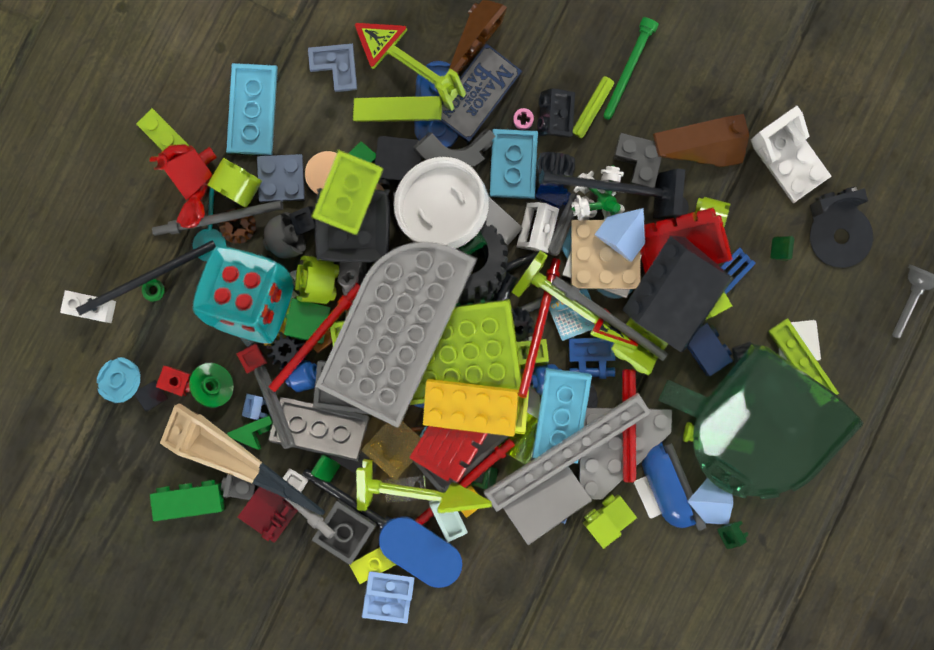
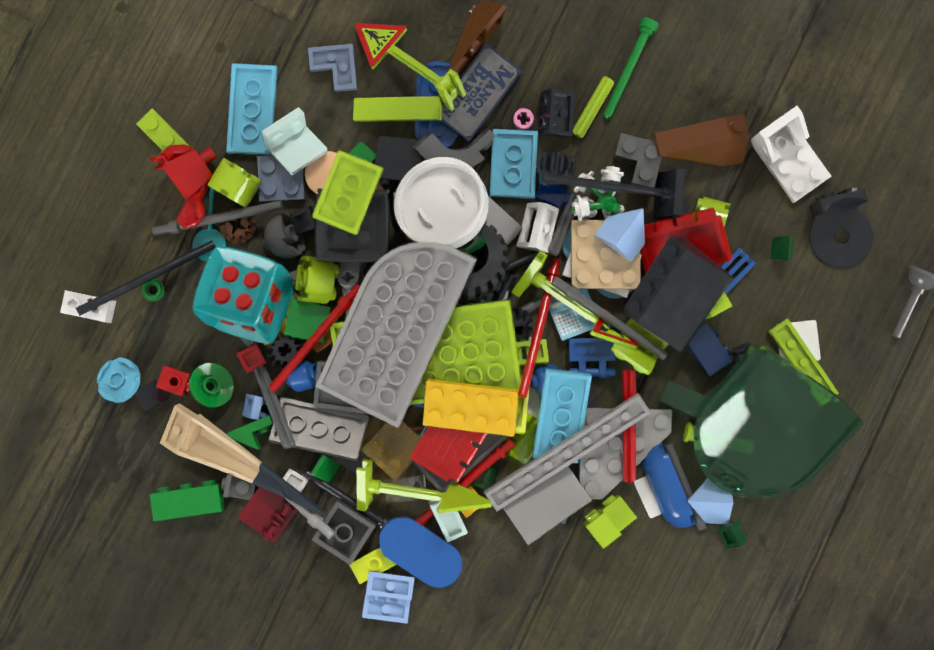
none -> light aqua bracket [262,107,327,175]

